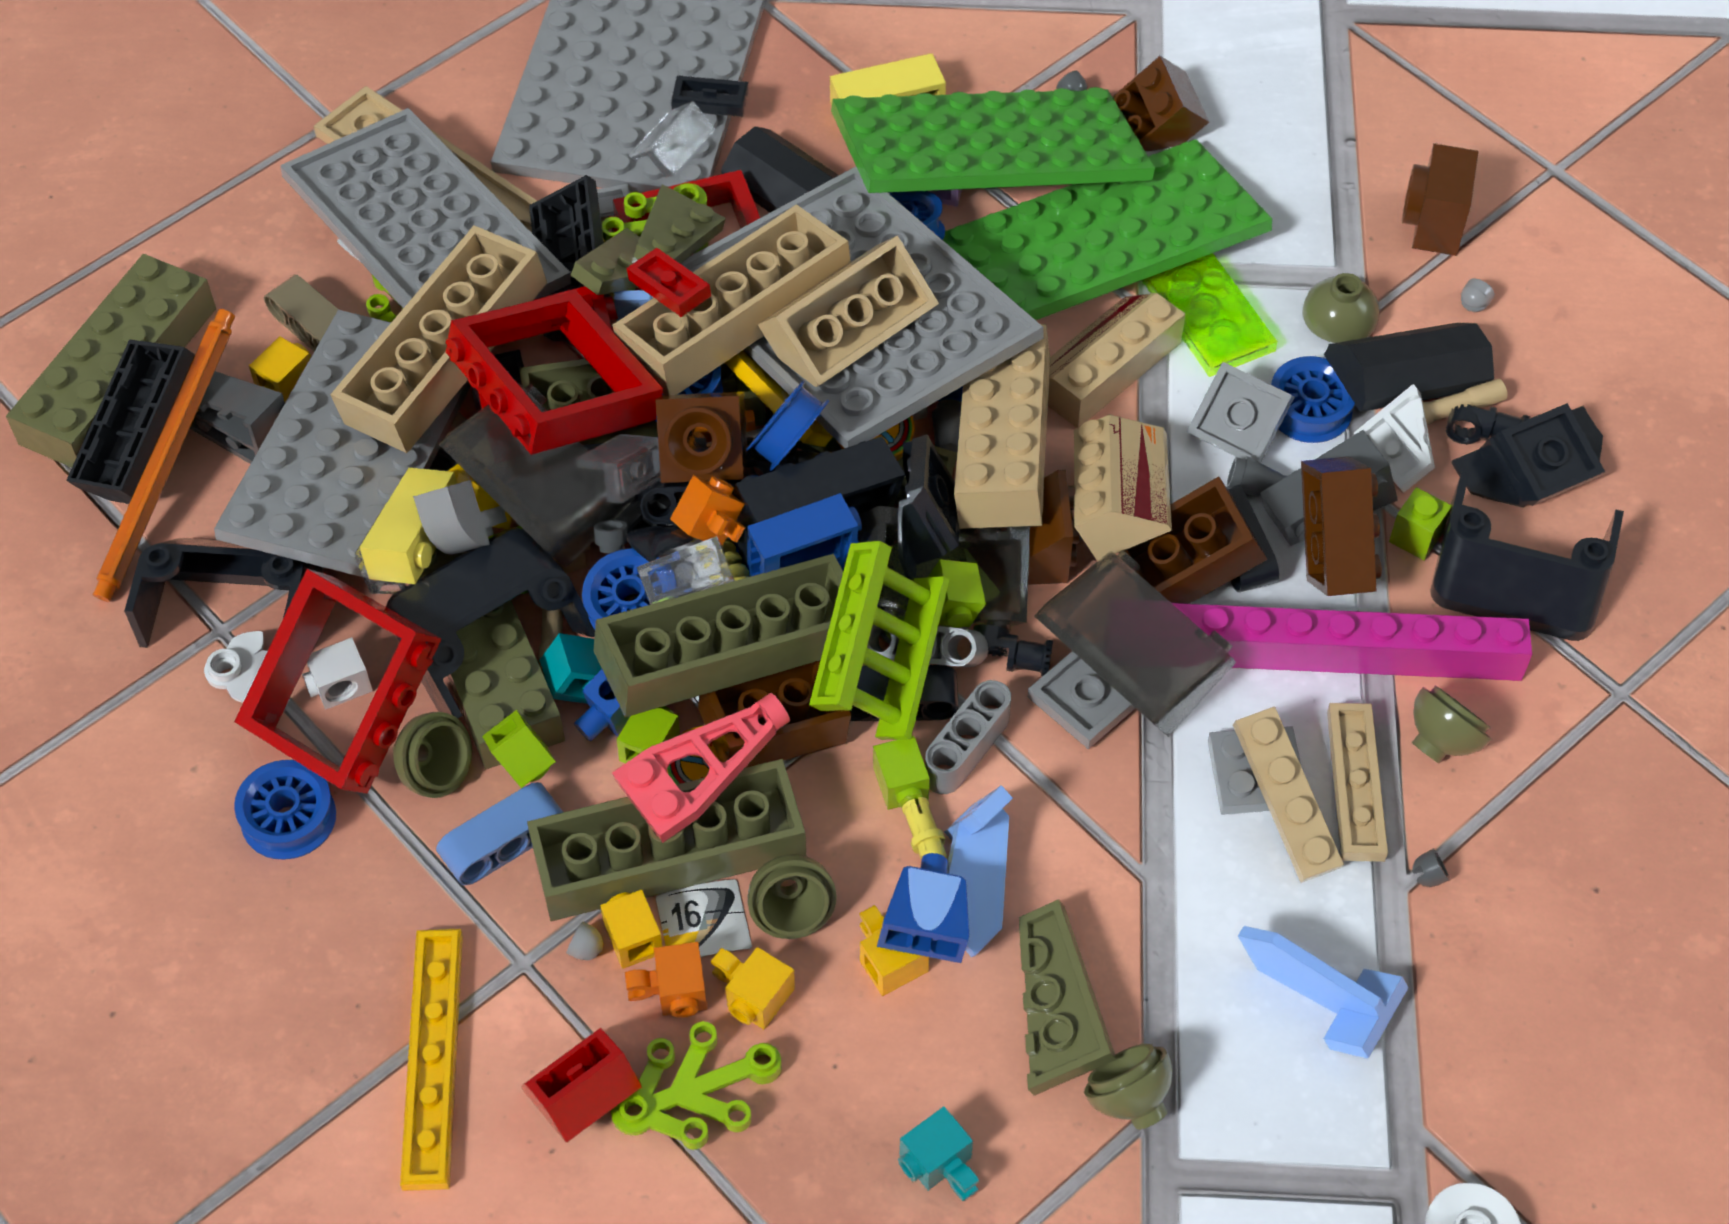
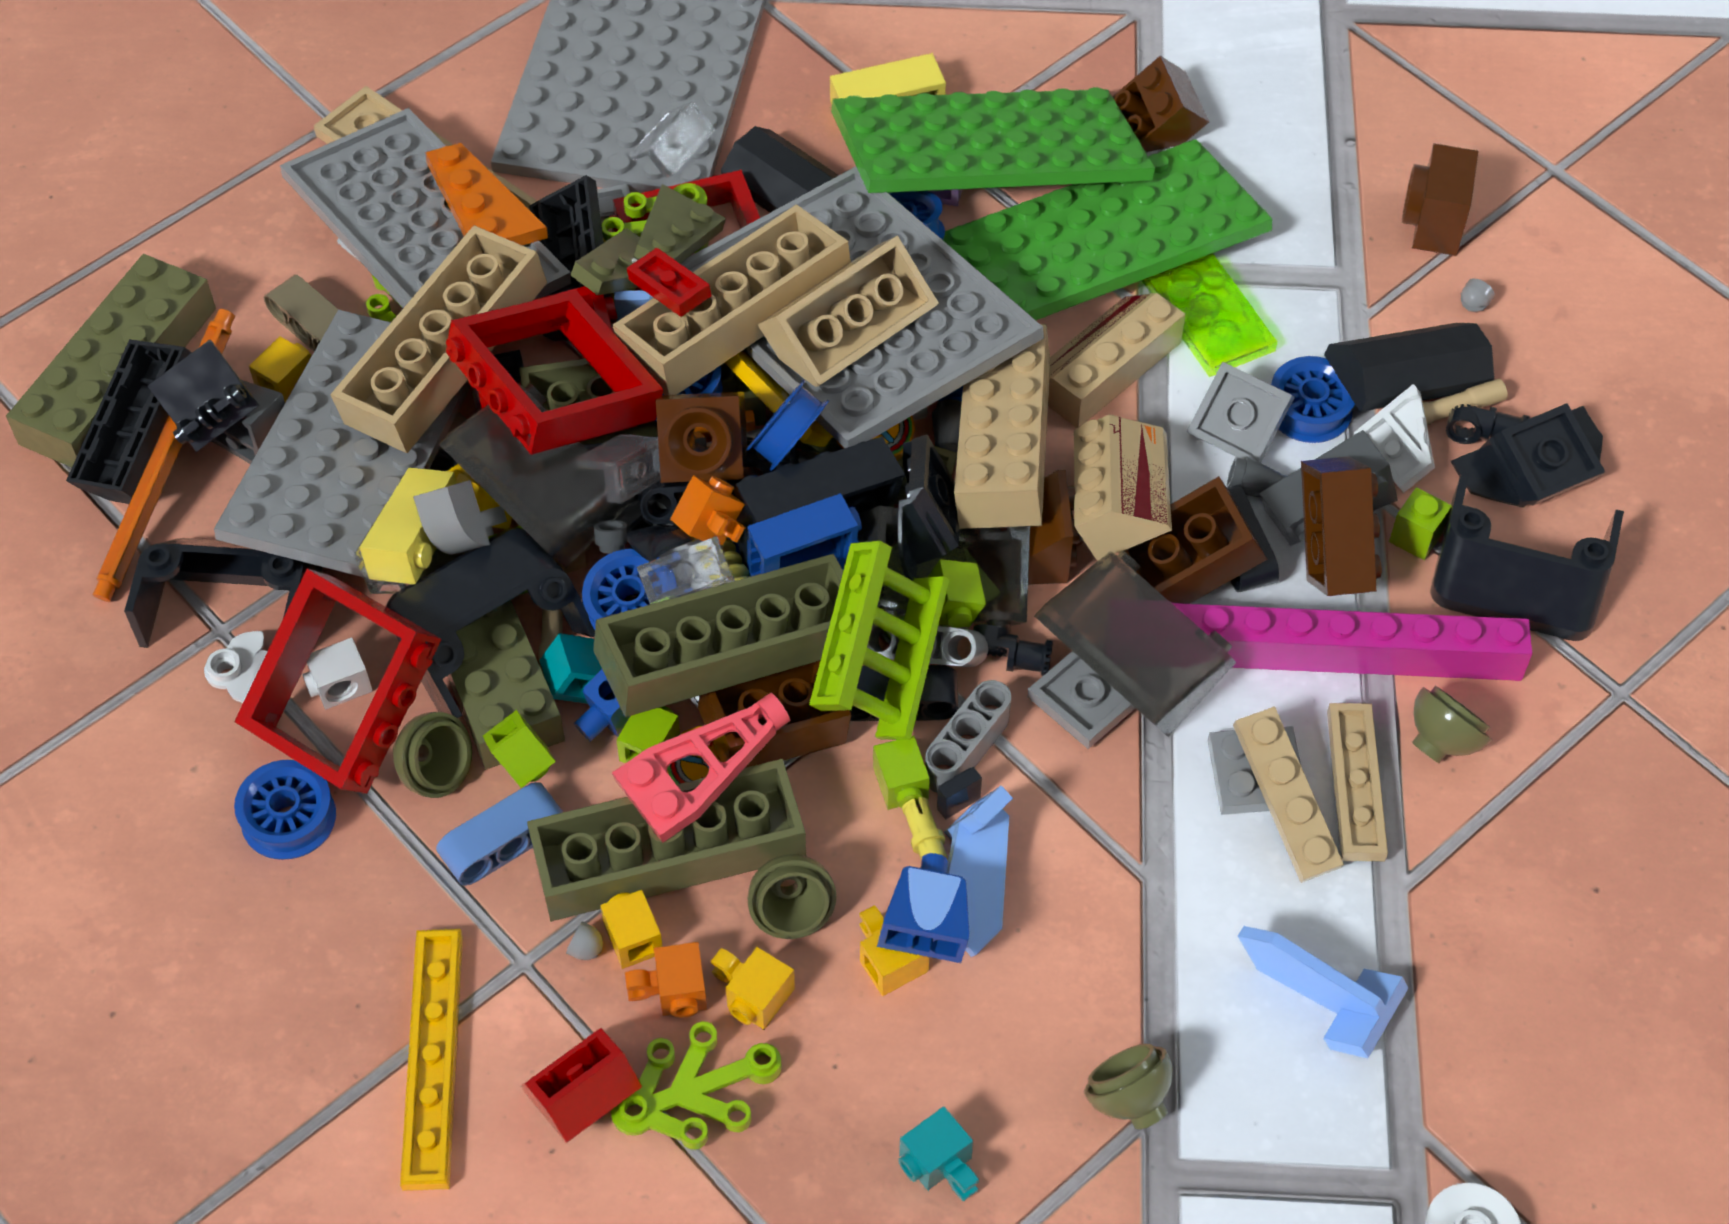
sticker [656,879,752,957] -> none
black tile [671,75,749,117] -> none
olive wing [1019,899,1117,1096] -> none
dark grey hinge [1056,71,1088,91] -> none
olive piece [1302,273,1379,343] -> none
dark grey hinge [1412,849,1450,887] -> none
none -> black hinge [148,339,260,452]
none -> orange wing [425,143,548,245]
none -> black tile [937,767,982,820]

